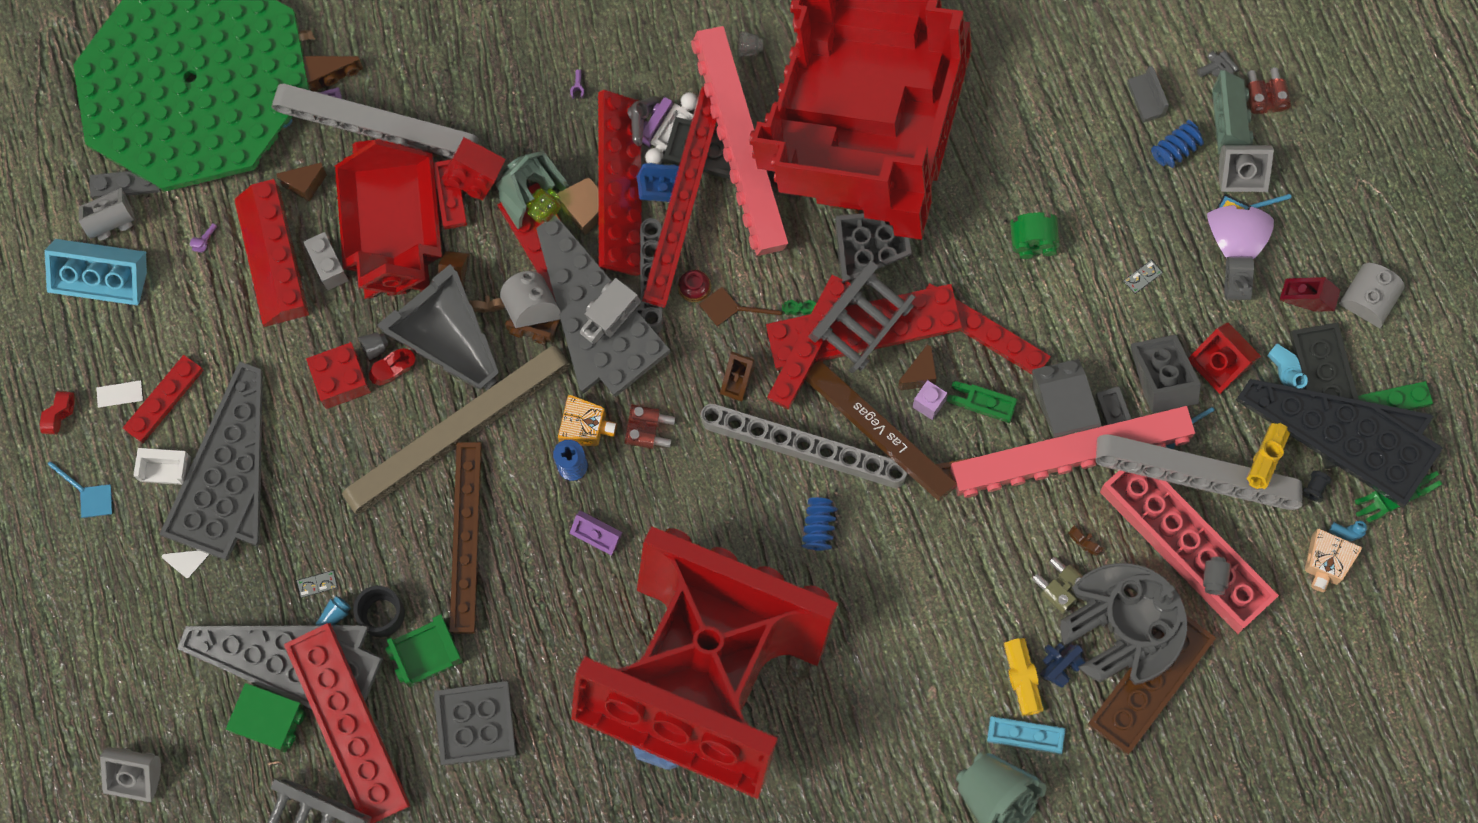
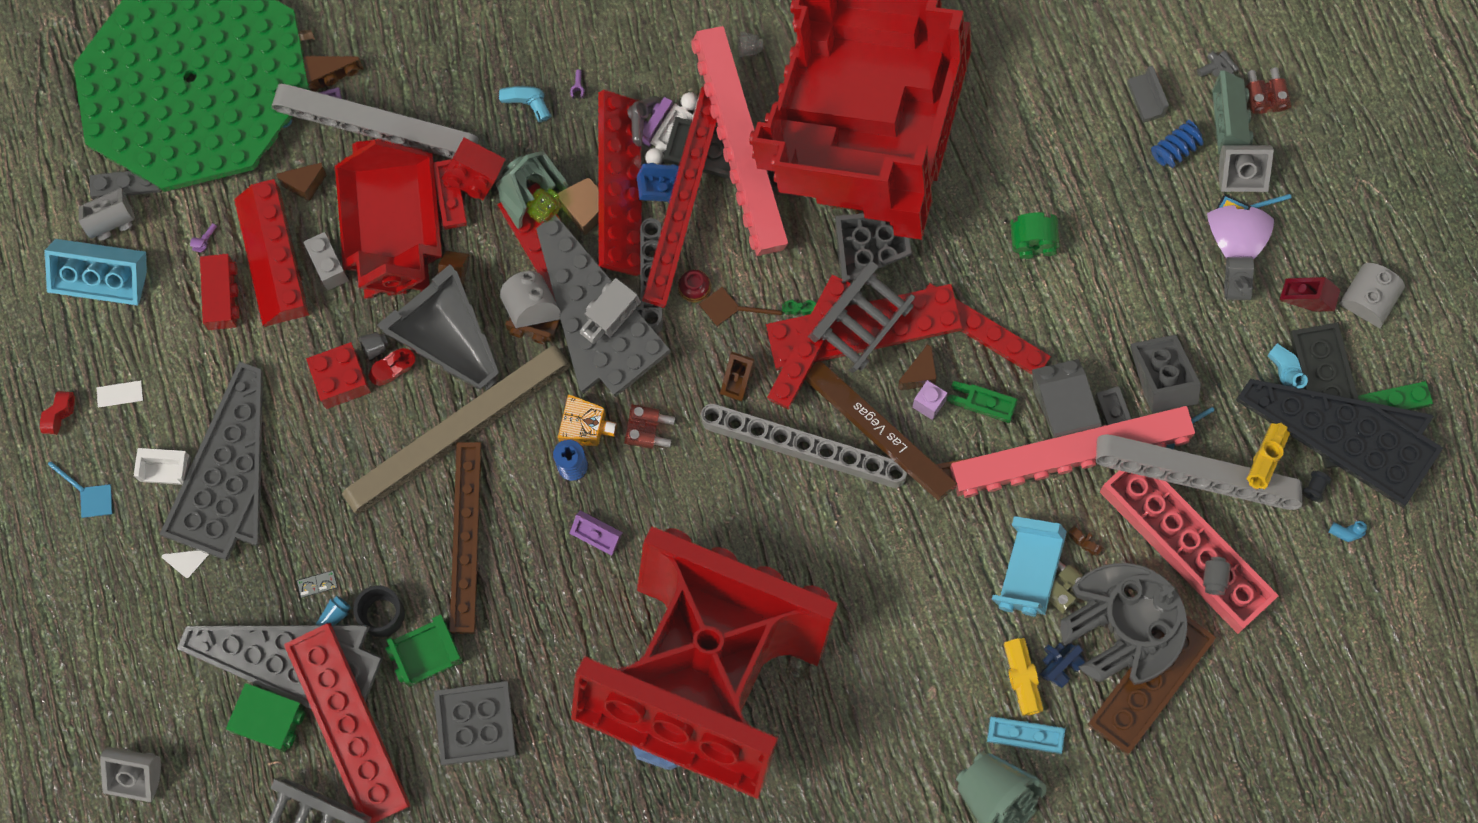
red plate [123,355,204,444] -> none
medium nougat piece [469,296,505,313] -> none
blue piece [802,497,837,551] -> none
light grey sticker [1123,259,1163,294] -> none
red slope [1188,322,1261,394] -> none
light nougat torso [1305,529,1362,592] -> none
green piece [1354,471,1442,523] -> none
none -> red brick [200,254,240,331]
none -> medium azure arm [499,86,552,123]
none -> medium azure panel [992,516,1067,616]

